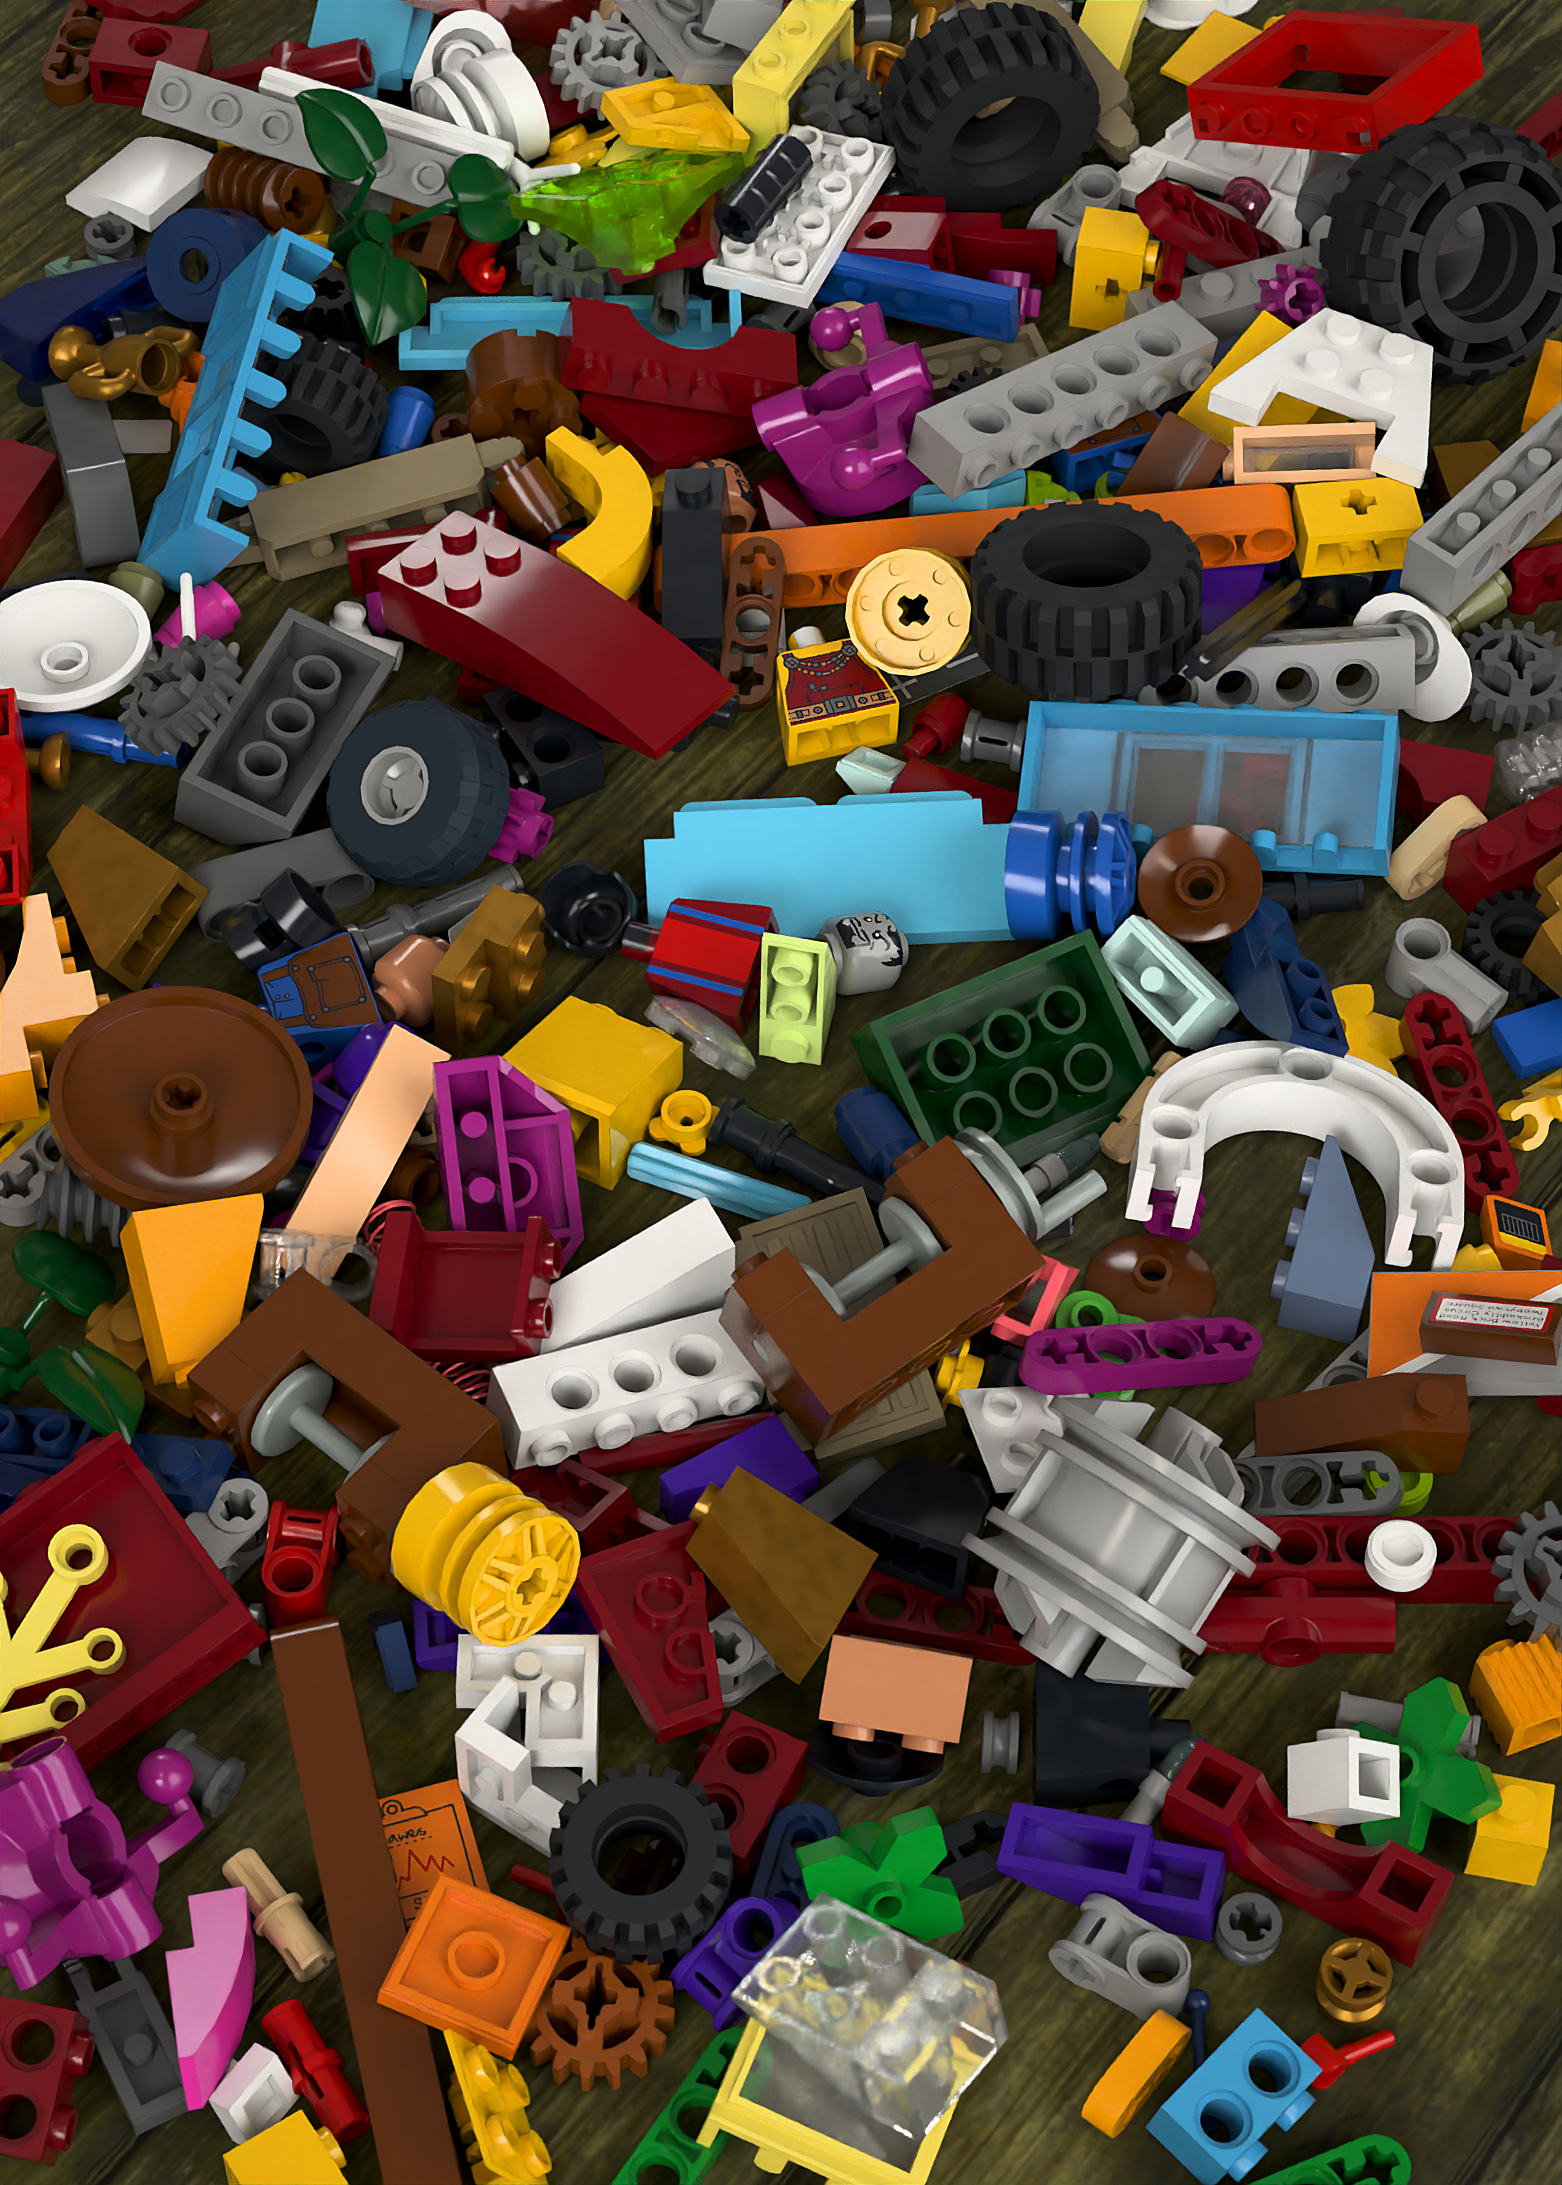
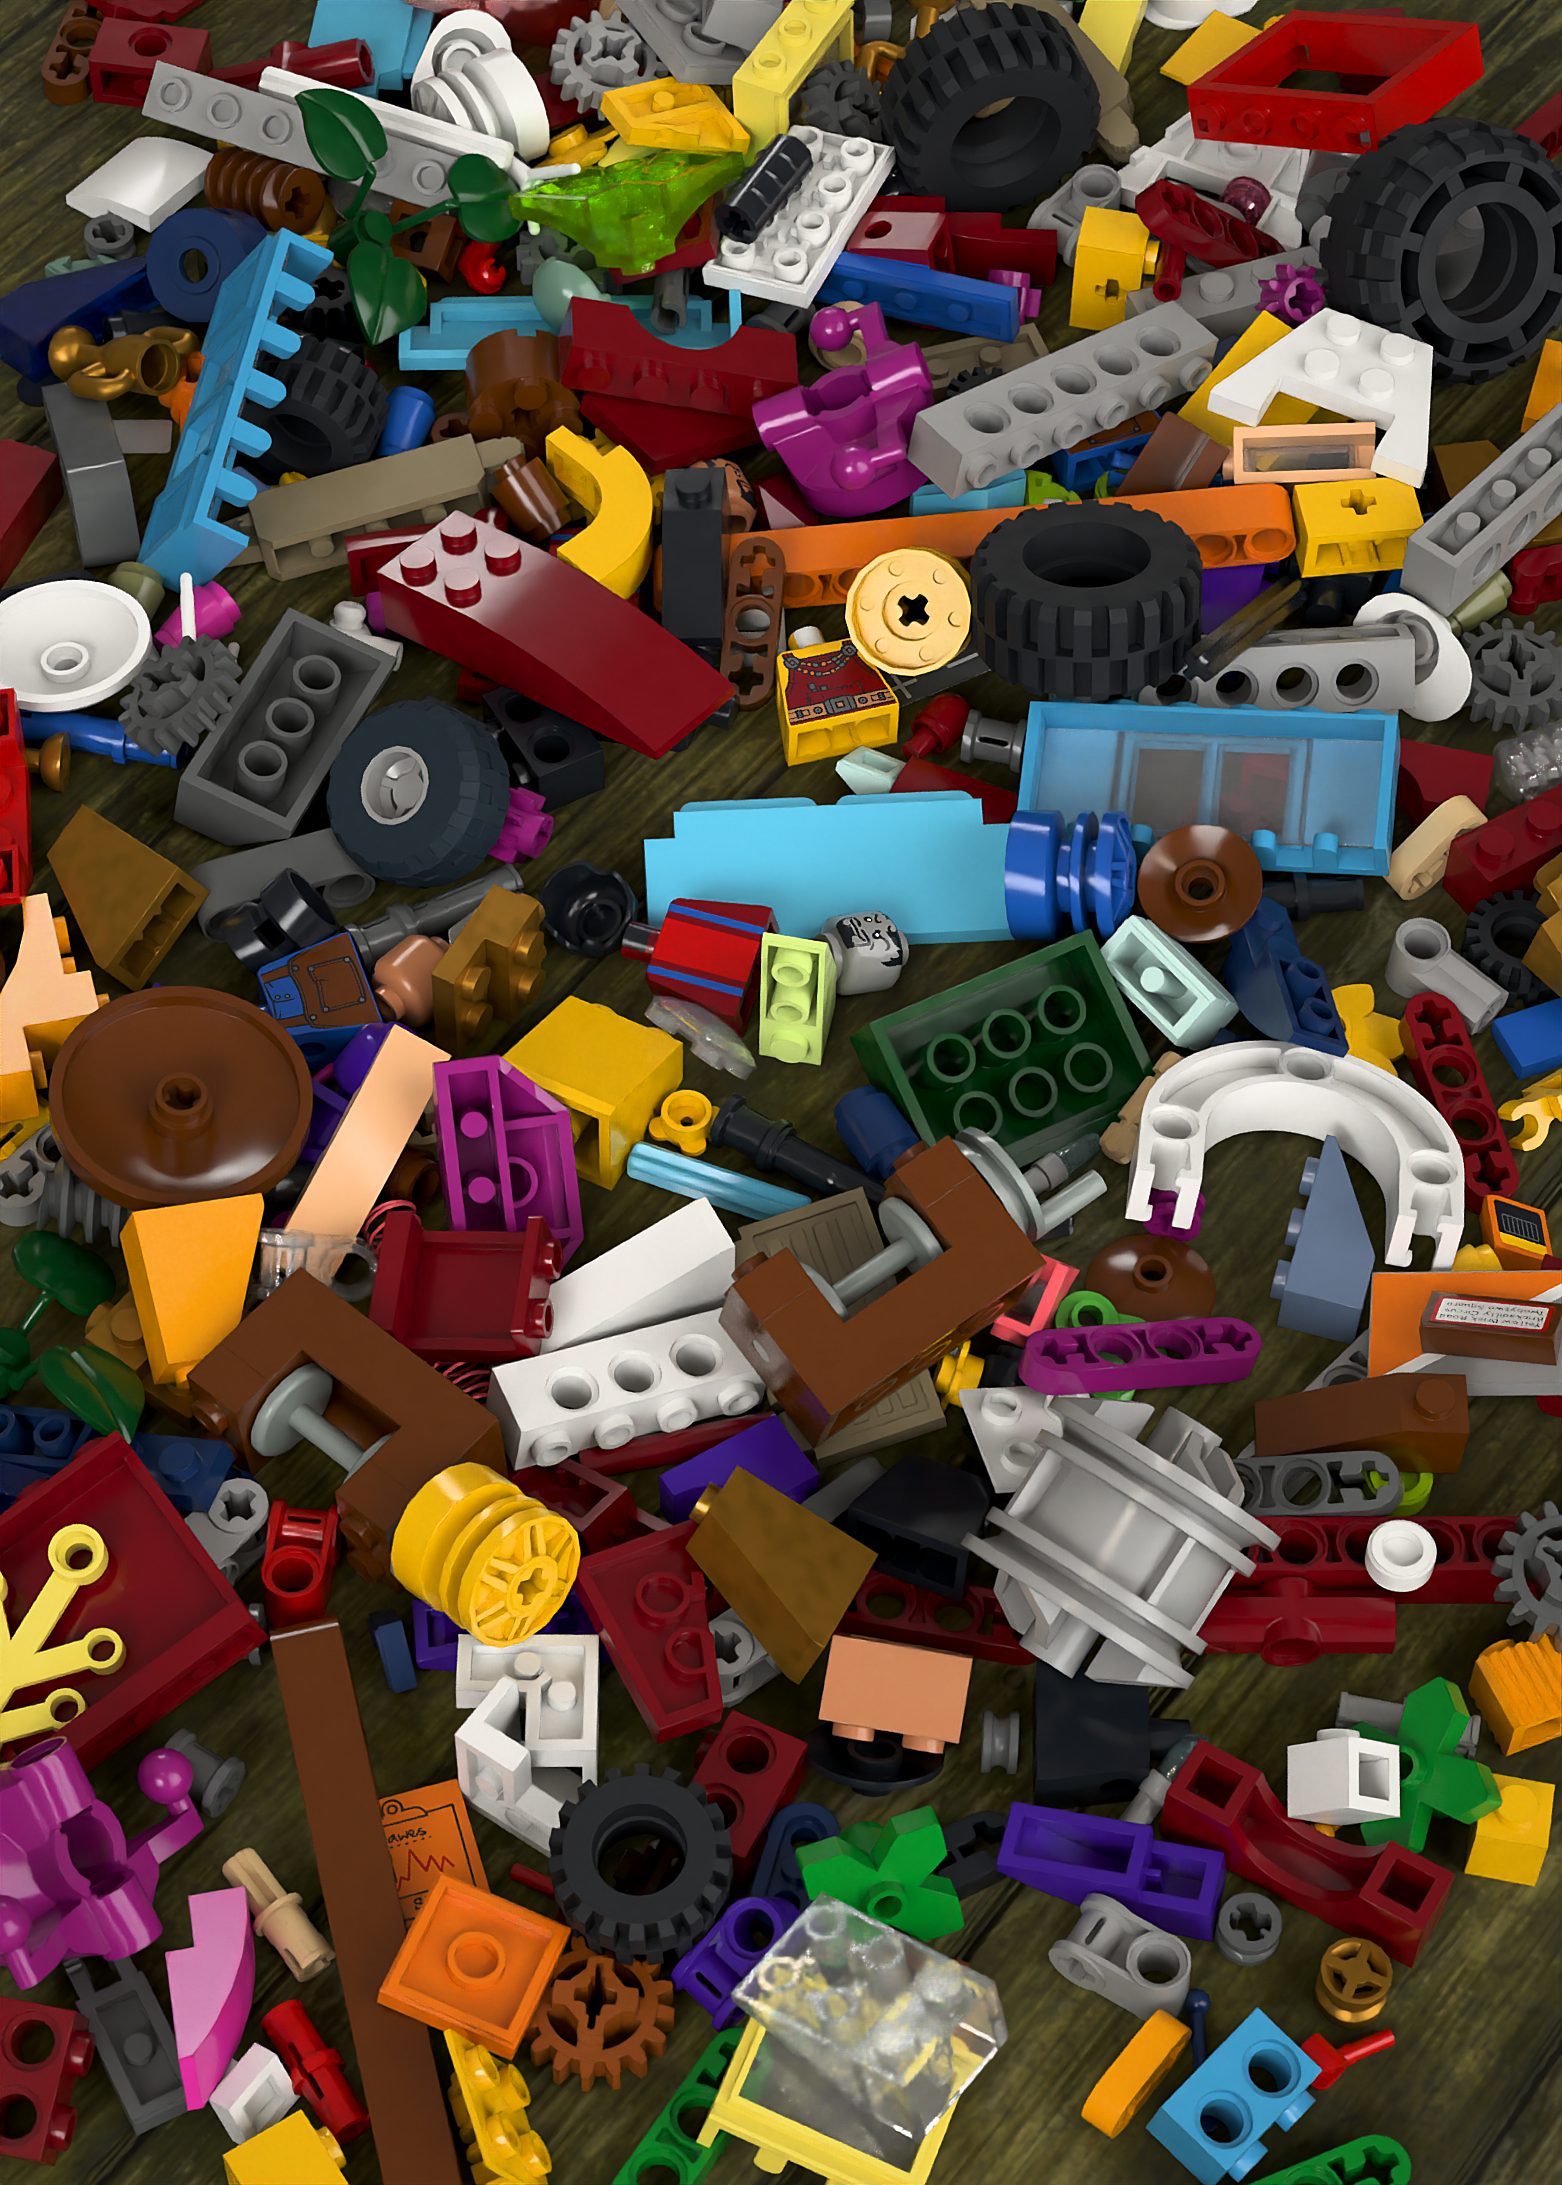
none -> sand green hair [532,256,612,332]

